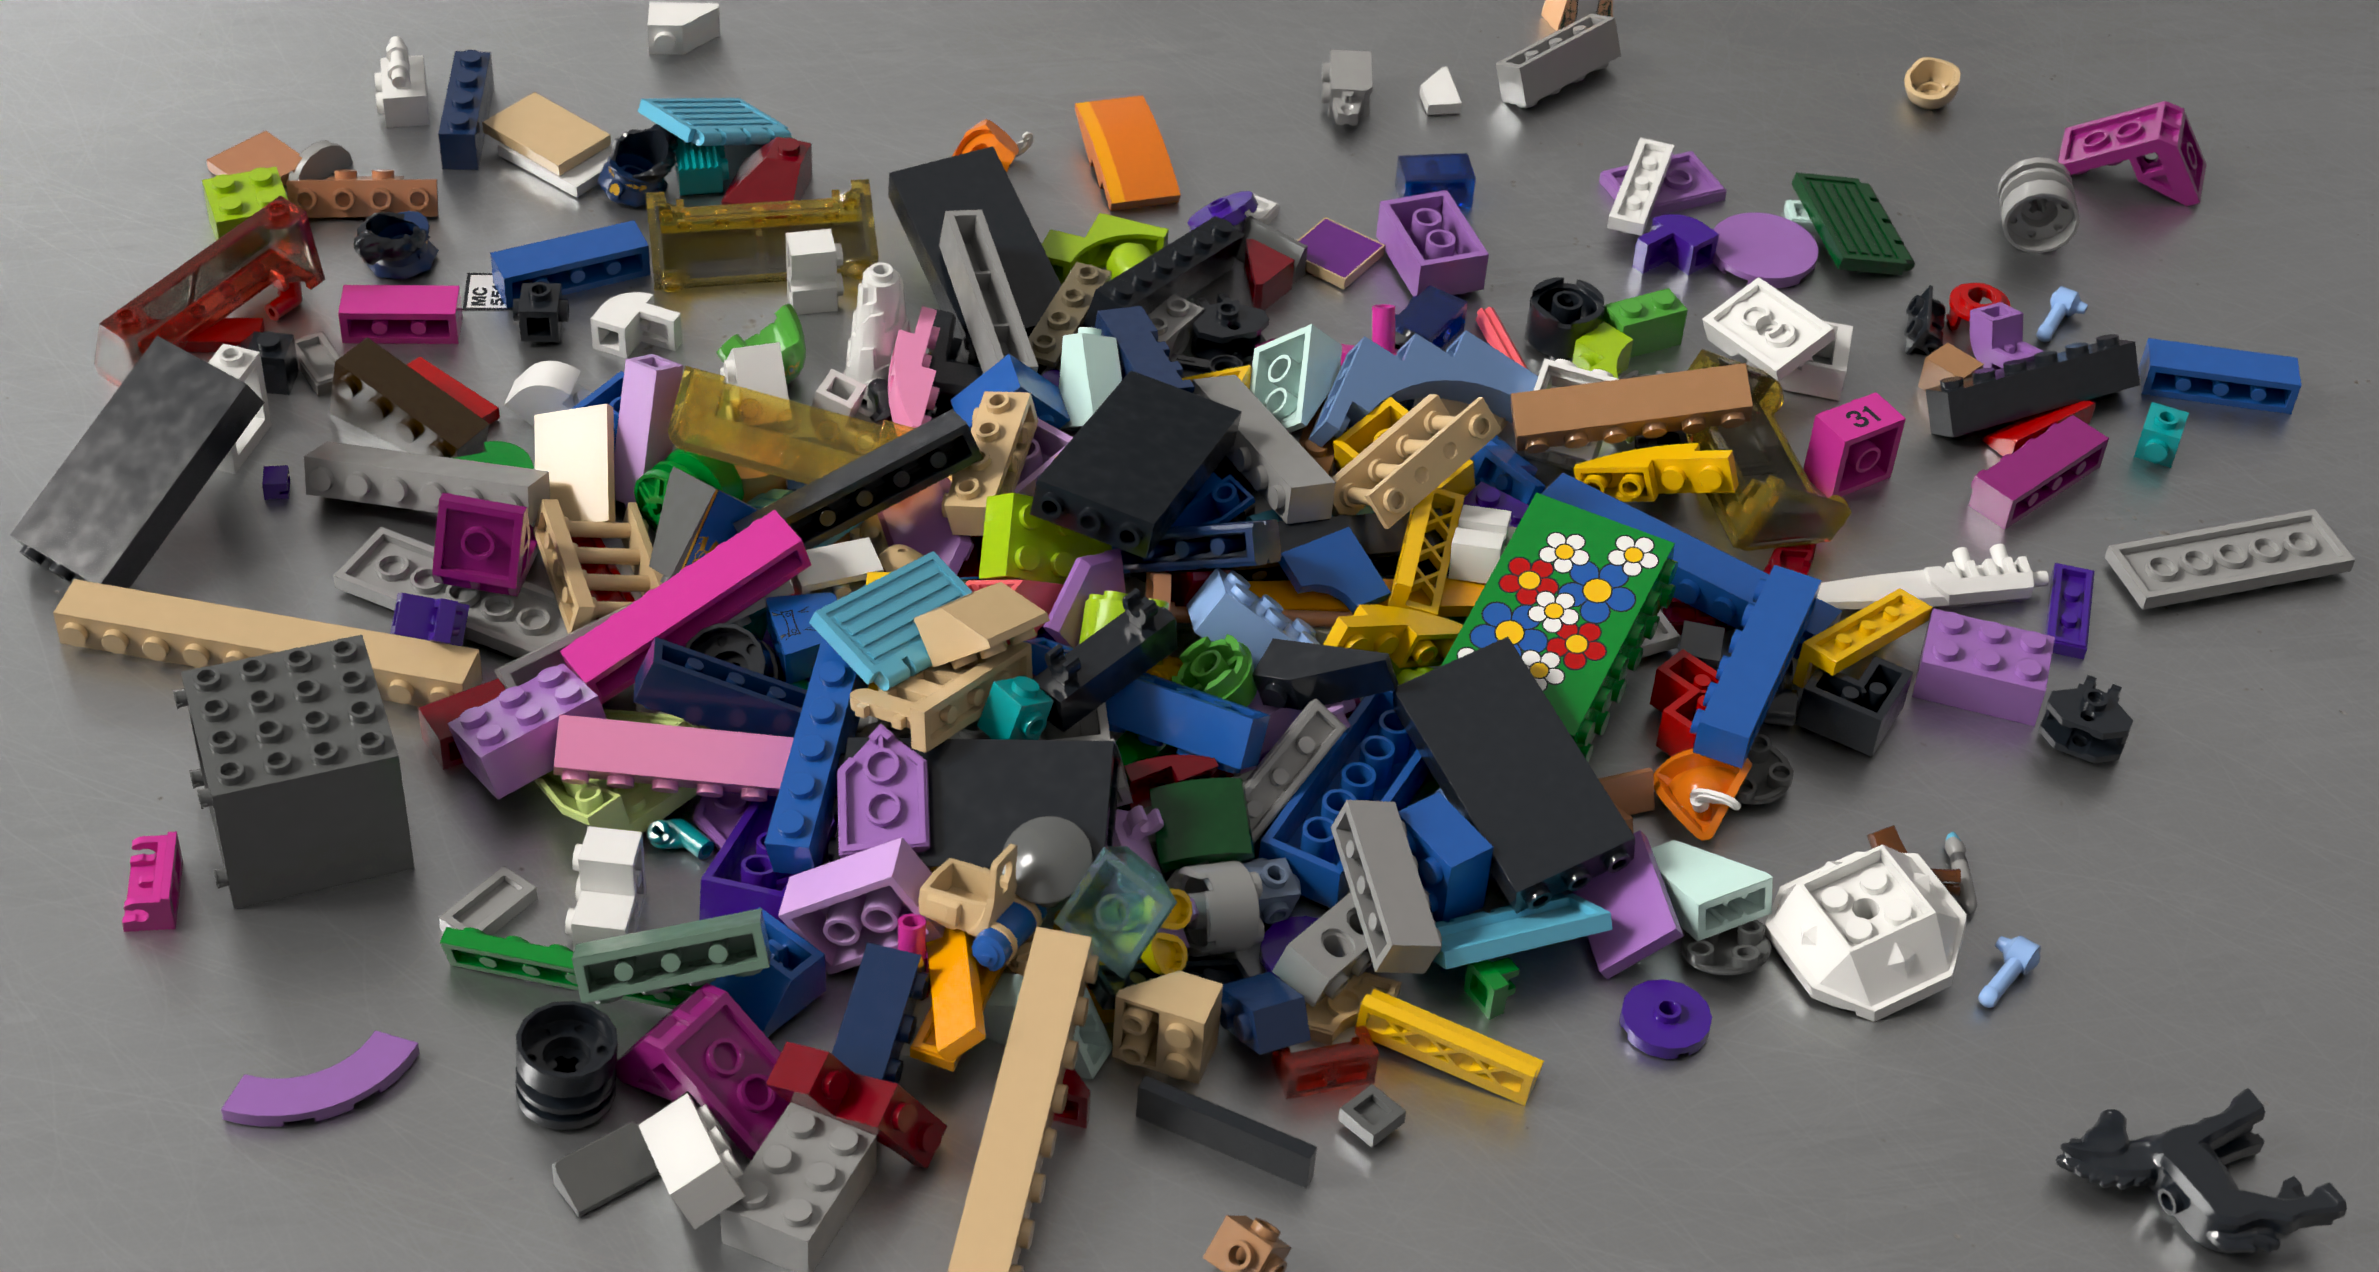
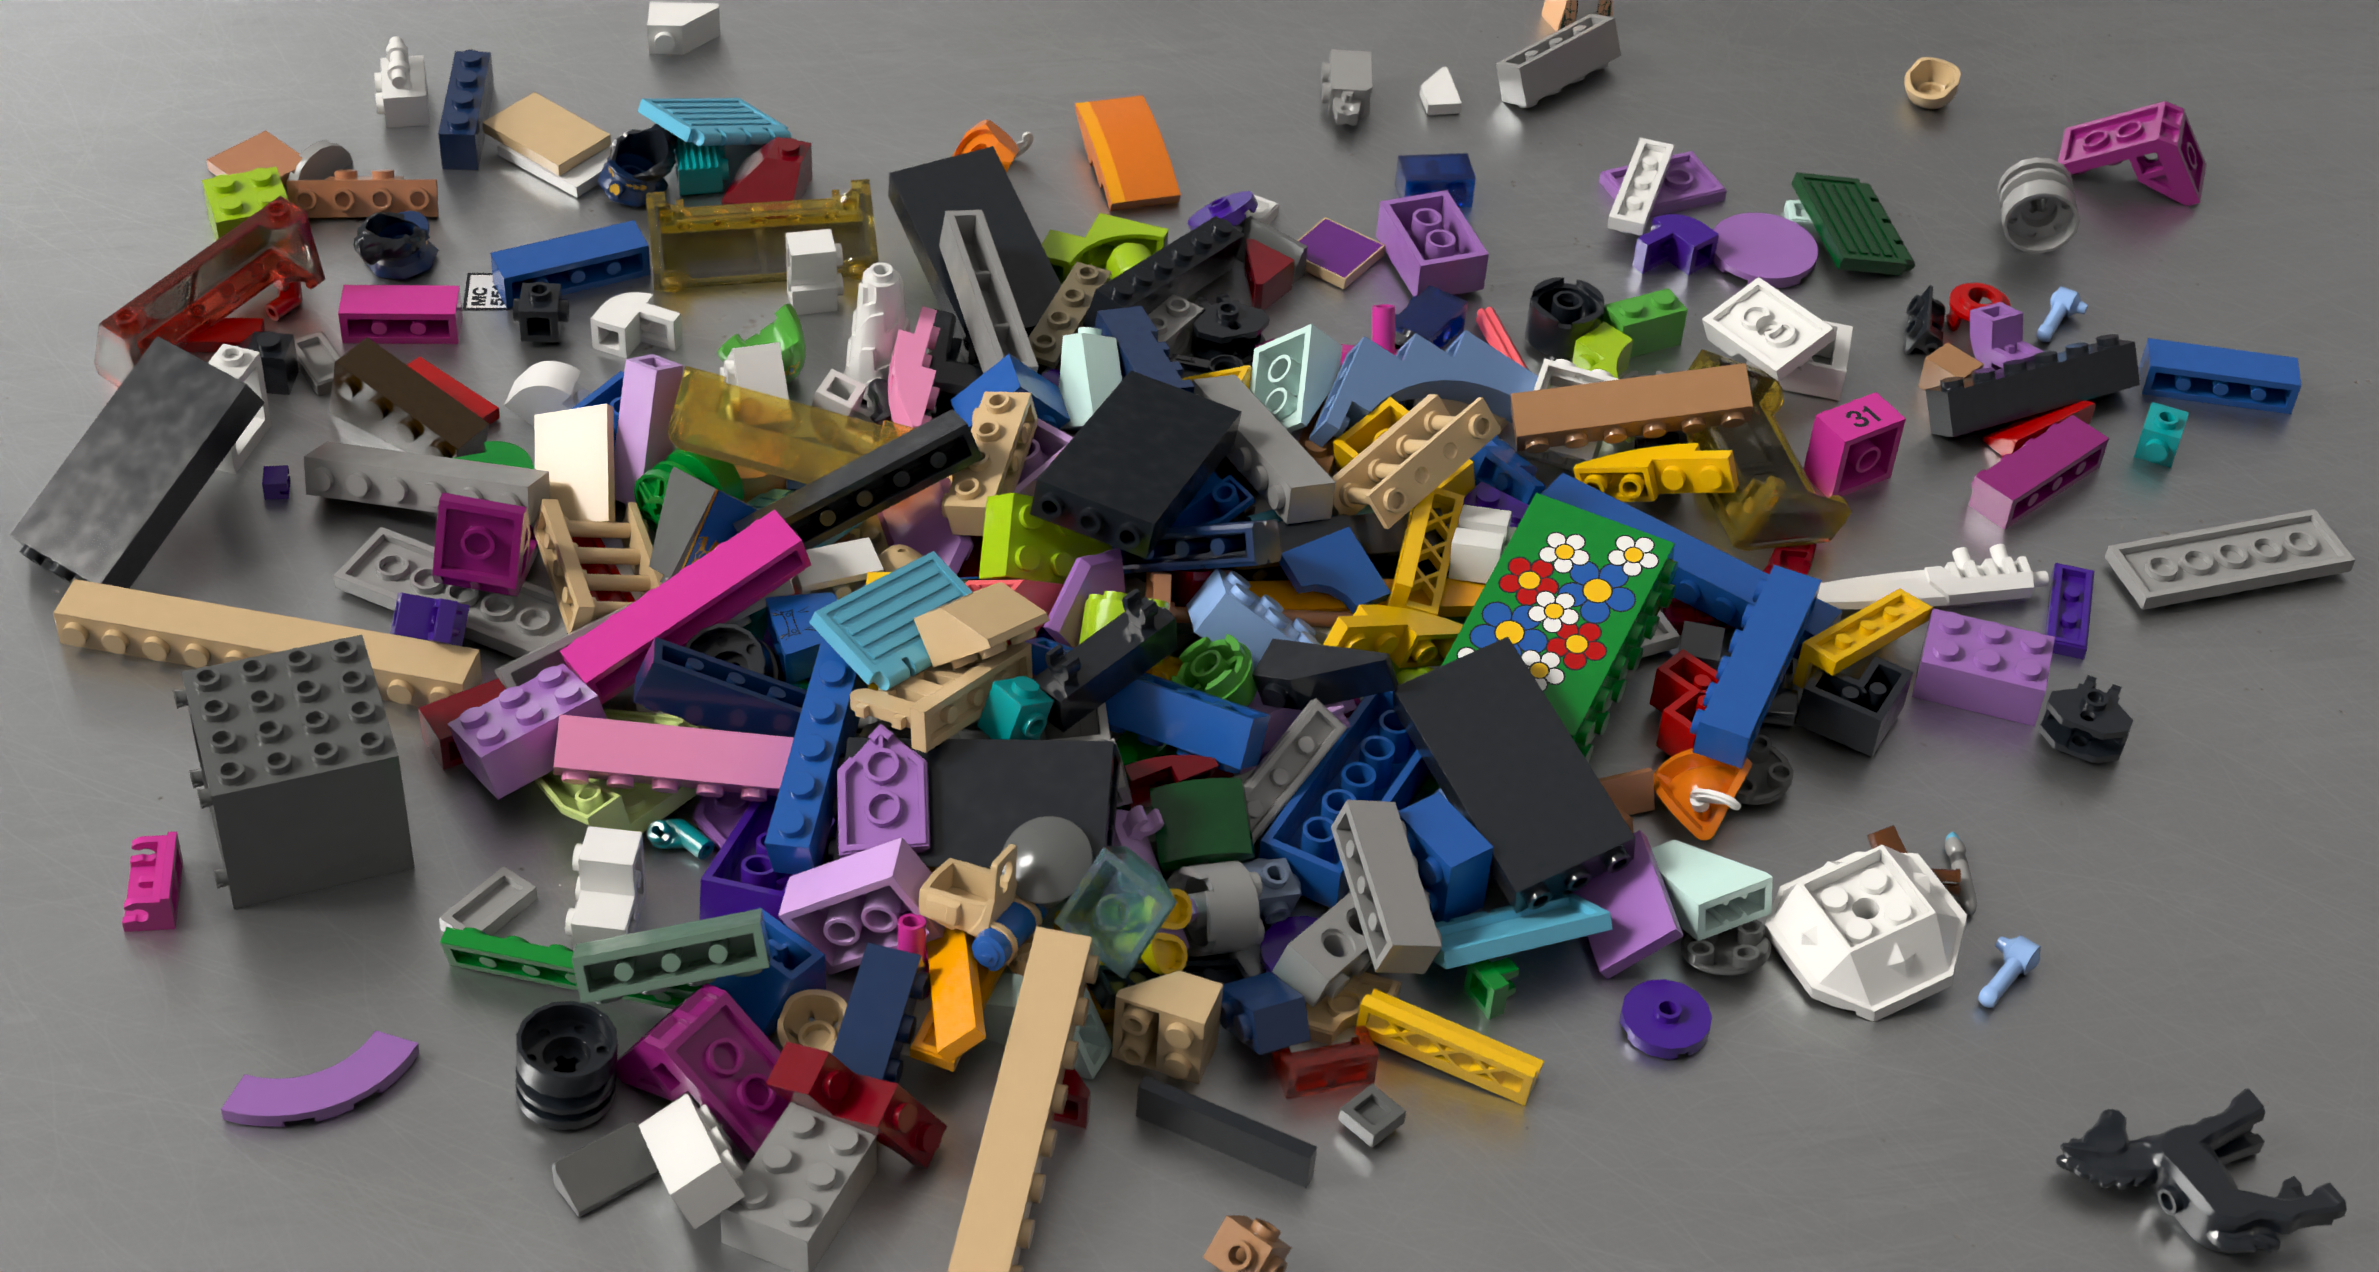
none -> tan helmet [777,989,847,1054]

